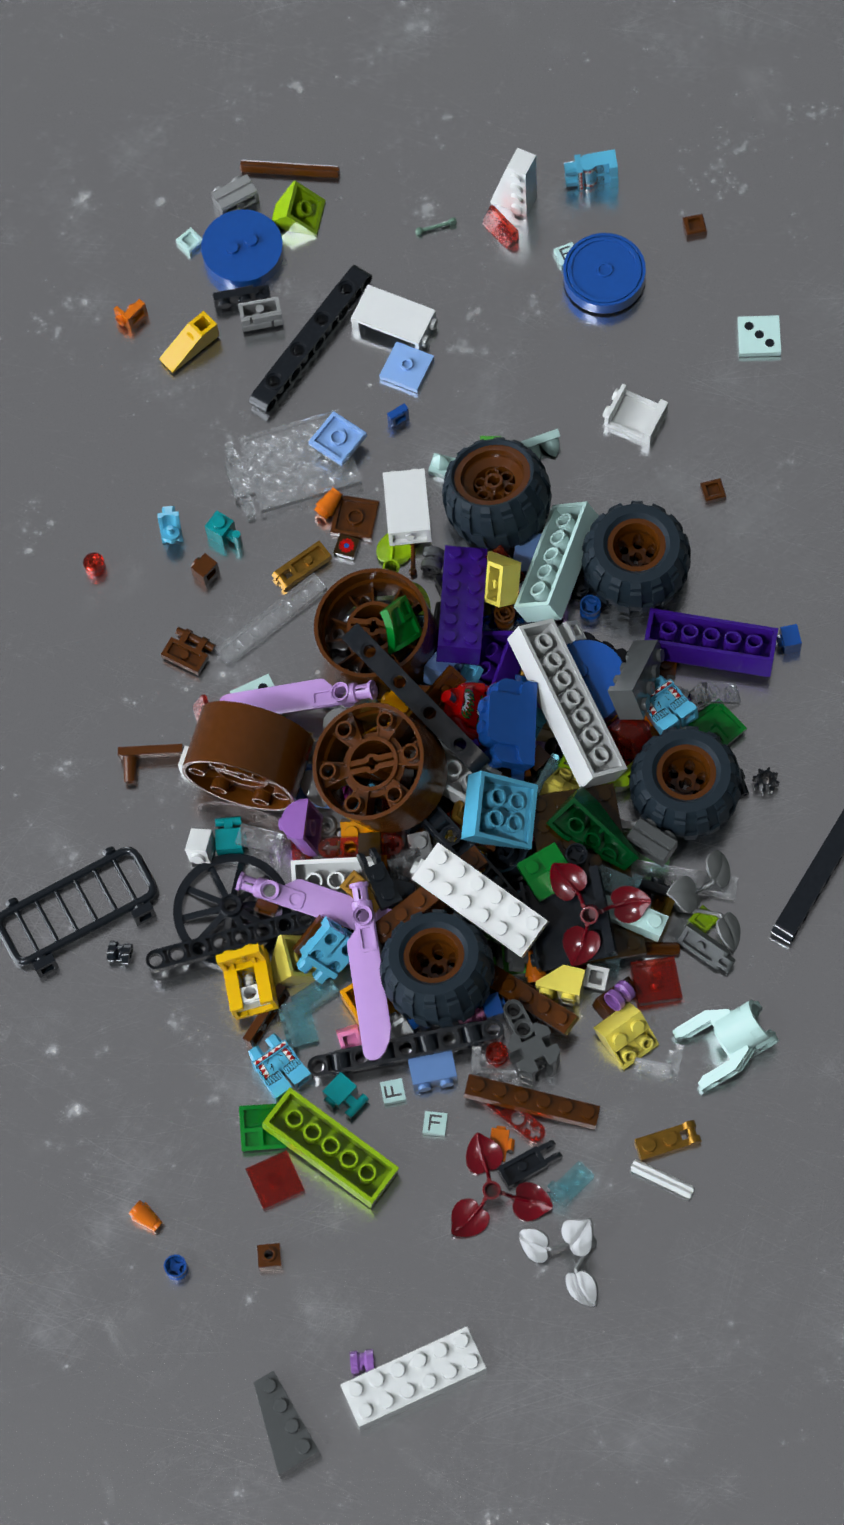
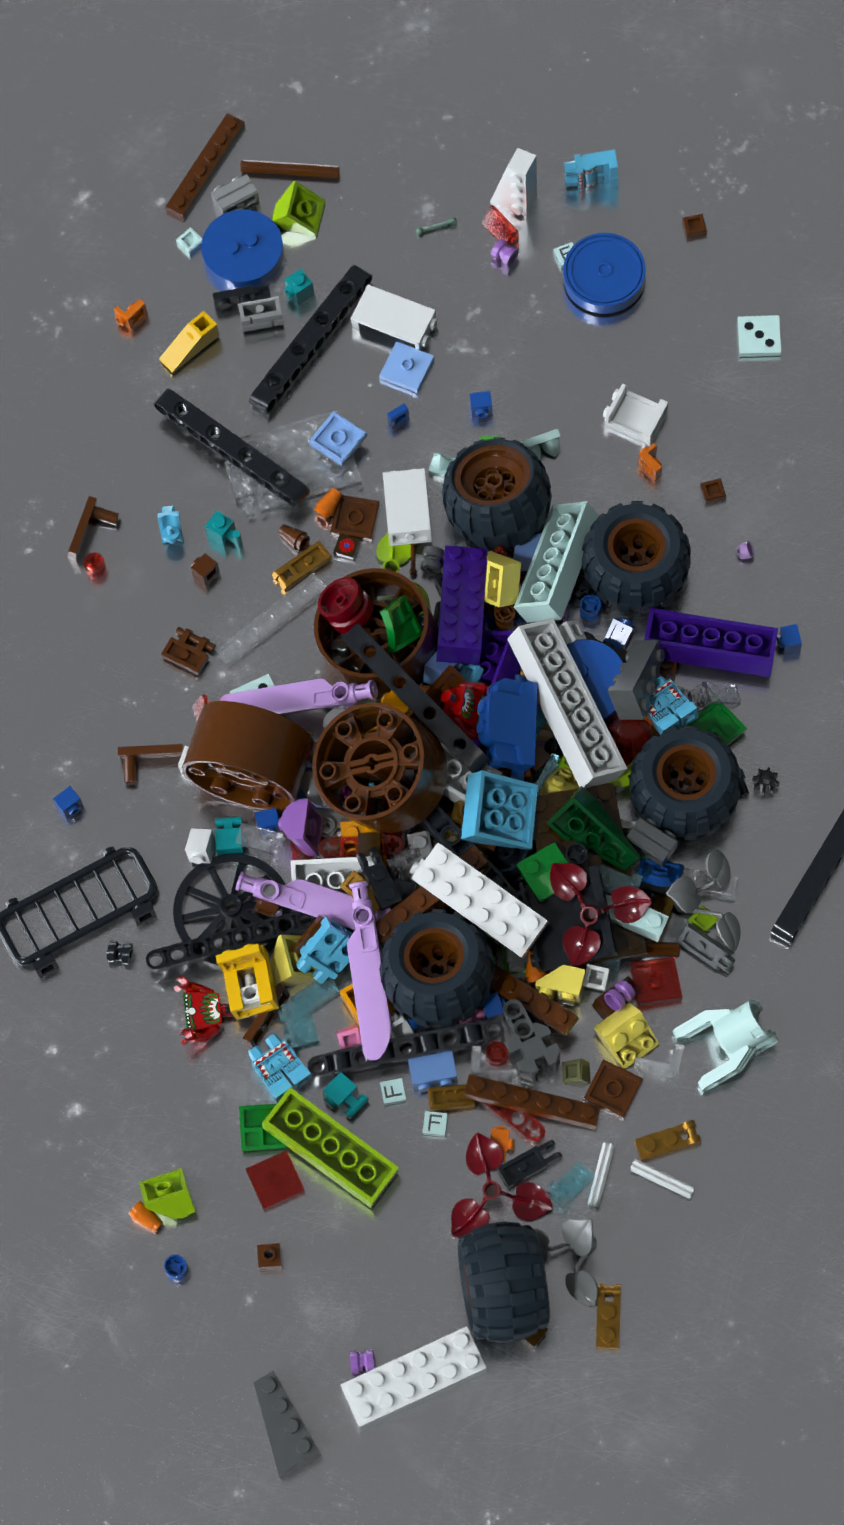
none -> blue plate [53,786,83,818]
none -> reddish brown piece [68,496,119,561]
none -> lime slope [139,1168,195,1219]
none -> black beam [154,388,310,508]
none -> reddish brown plate [165,113,245,219]
none -> red torso [174,976,233,1045]
none -> blue plate [255,808,281,836]
none -> reddish brown cone [278,524,310,551]
none -> teal brick [284,268,315,305]
none -> dark red wheel [318,577,374,634]
none -> pearl gold plate [427,1084,475,1112]
none -> black wheel [458,1221,550,1343]
none -> blue plate [469,391,493,418]
none -> medium lavender wheel [491,239,519,267]
none -> dark brown slope [521,1327,548,1351]
none -> olive slope [562,1059,590,1085]
none -> reddish brown tile [583,1059,644,1120]
none -> white axle [588,1142,615,1208]
none -> pearl gold plate [596,1283,621,1350]
none -> bracket [603,616,636,649]
none -> orange bracket [638,443,662,481]
none -> blue tile [638,858,684,887]
none -> lavender hinge [737,541,754,559]

